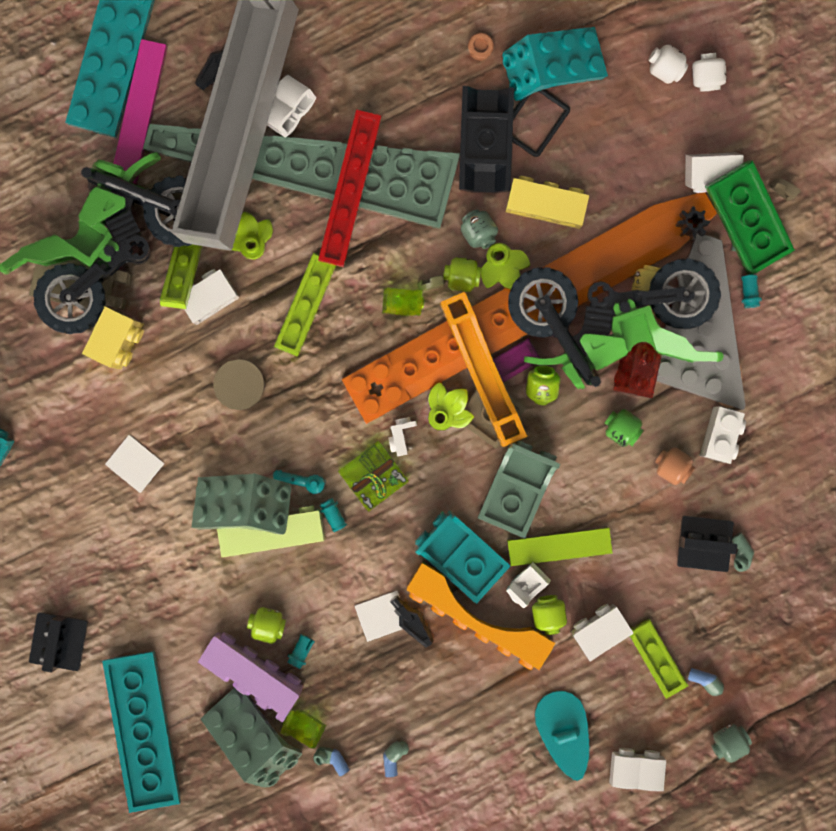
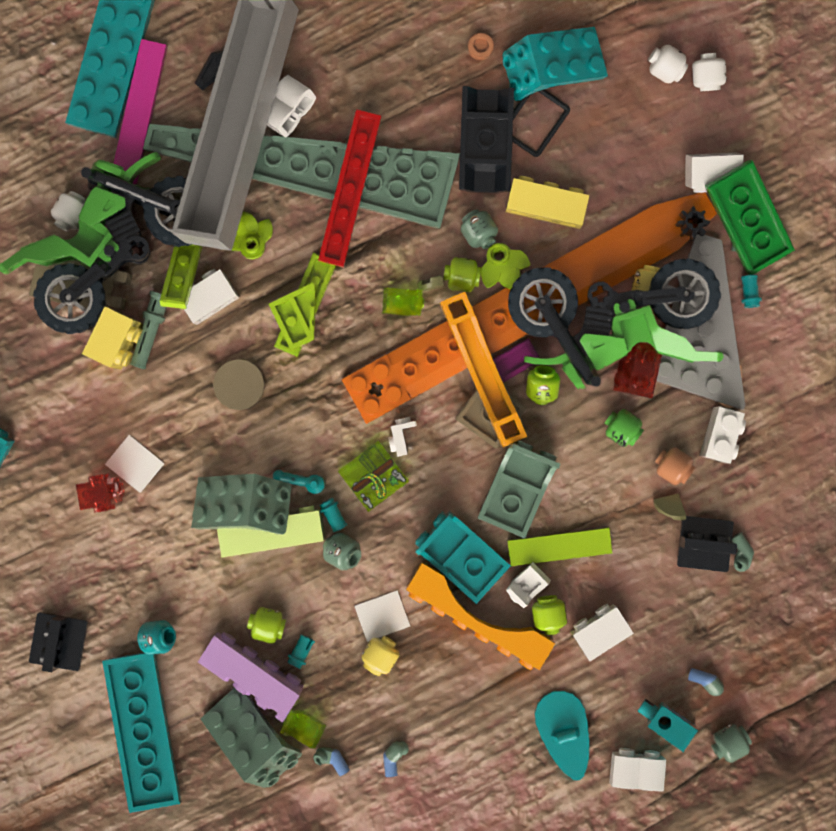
black piece [390,595,434,648] -> none
lime plate [428,382,474,431] -> none
lime tile [630,618,688,699] -> none
dark tan tile [769,178,801,202] -> none
none -> white head [51,191,86,231]
none -> clear red brick [76,473,125,513]
none -> sand green pin [130,290,167,369]
none -> teal head [137,620,176,655]
none -> lime wing [268,282,316,351]
none -> sand green head [323,533,361,571]
none -> light yellow head [361,636,399,676]
none -> teal torso [637,699,698,752]
none -> olive tile [653,494,686,520]

